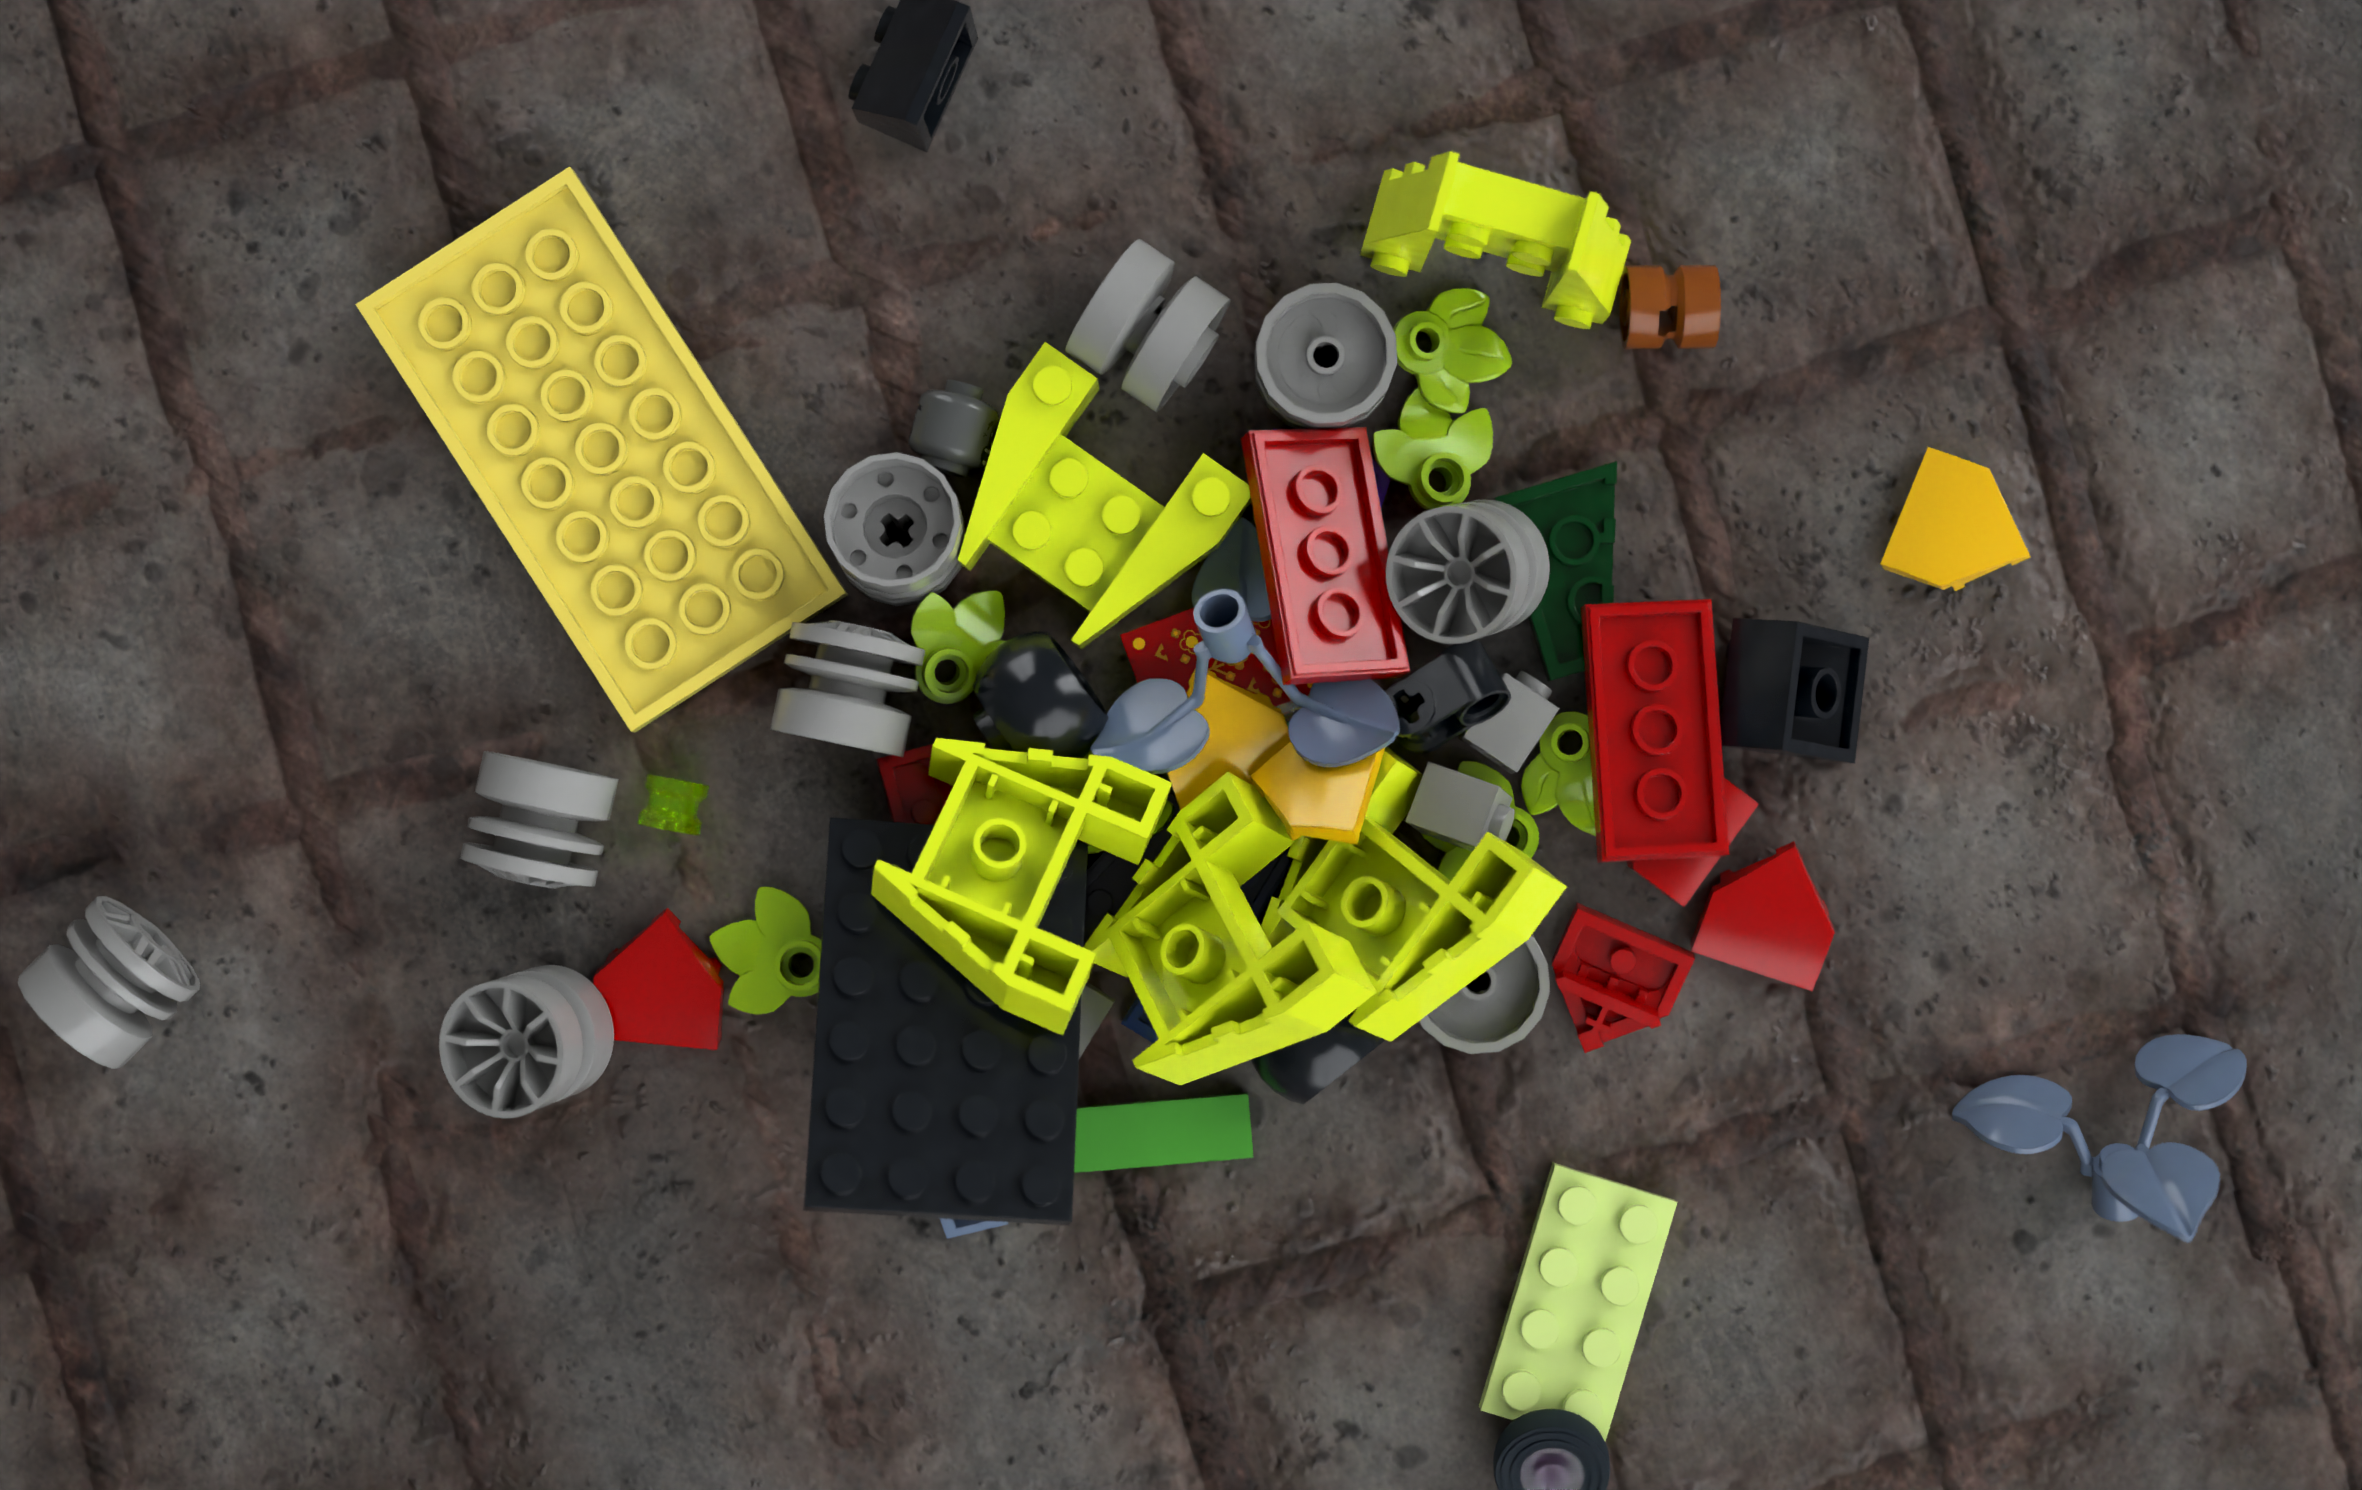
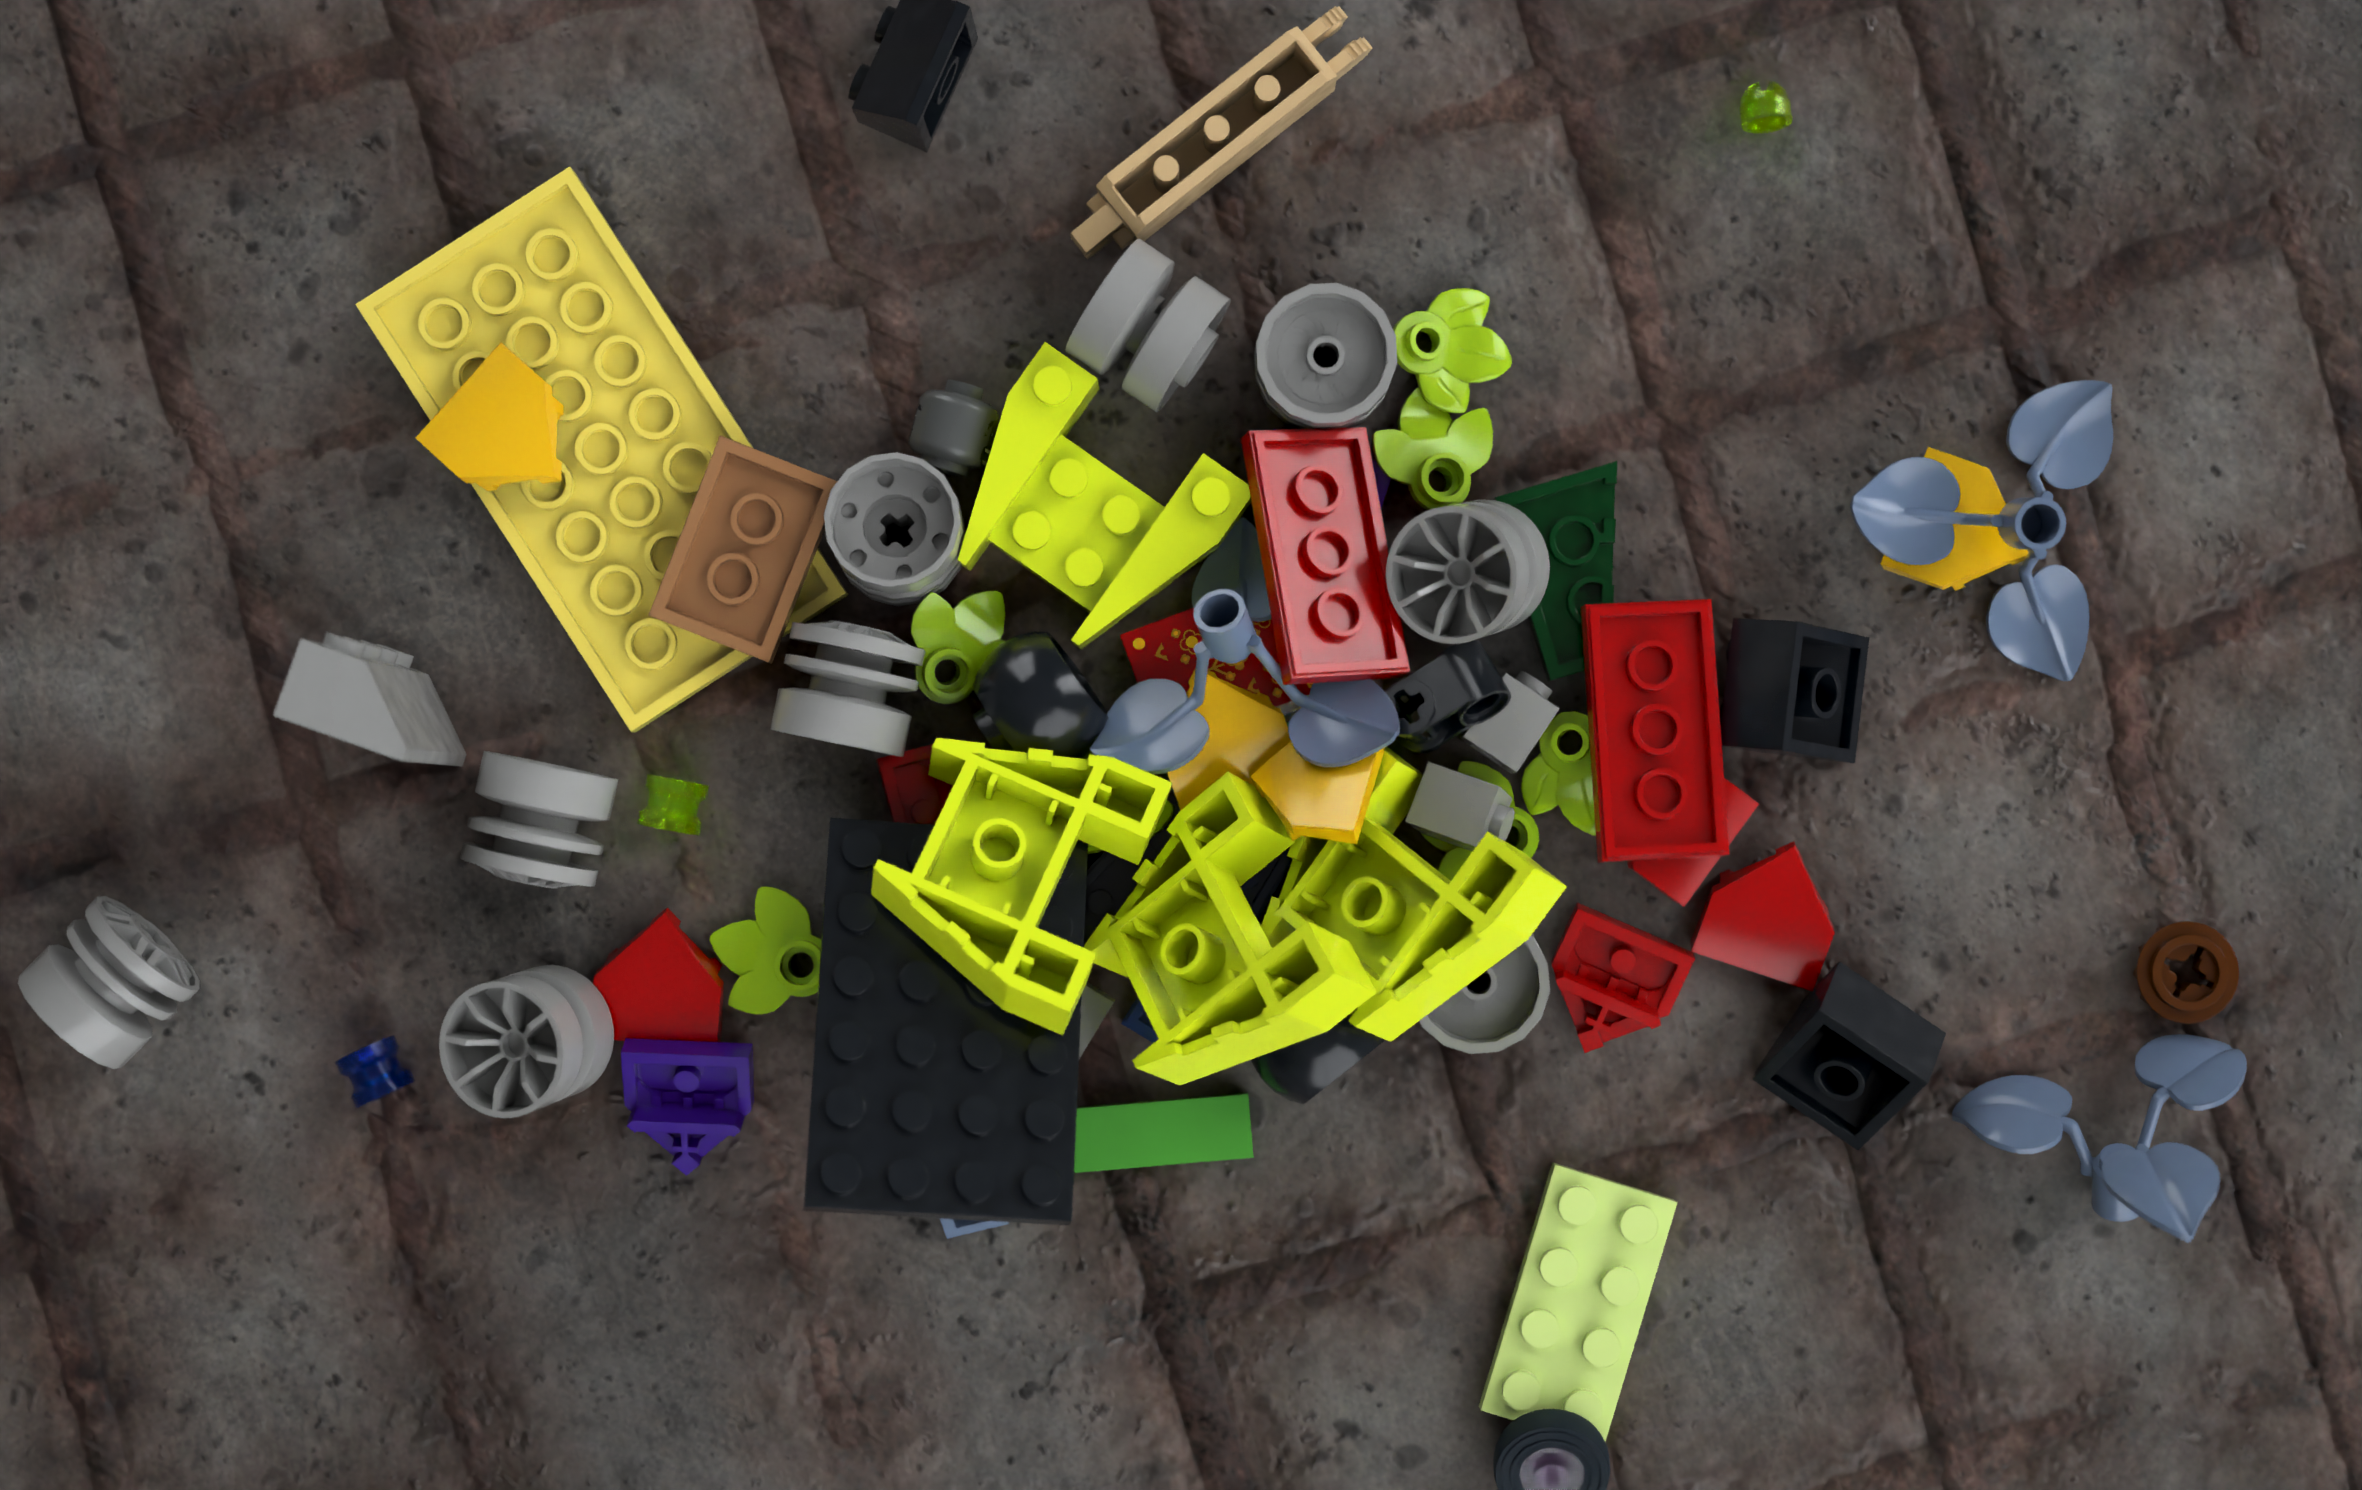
neon yellow wedge [1360,151,1631,329] -> none
dark orange wheel [1619,265,1721,349] -> none
none -> light grey slope [273,632,467,766]
none -> clear blue wheel [335,1035,416,1109]
none -> yellow slope [416,342,564,491]
none -> dark purple slope [621,1038,754,1176]
none -> medium nougat plate [649,435,837,664]
none -> tan hinge [1070,6,1373,259]
none -> clear neon green hinge [1739,81,1793,134]
none -> black slope [1752,961,1946,1150]
none -> sand blue plant [1850,380,2113,681]
none -> reddish brown gear [2133,921,2239,1024]

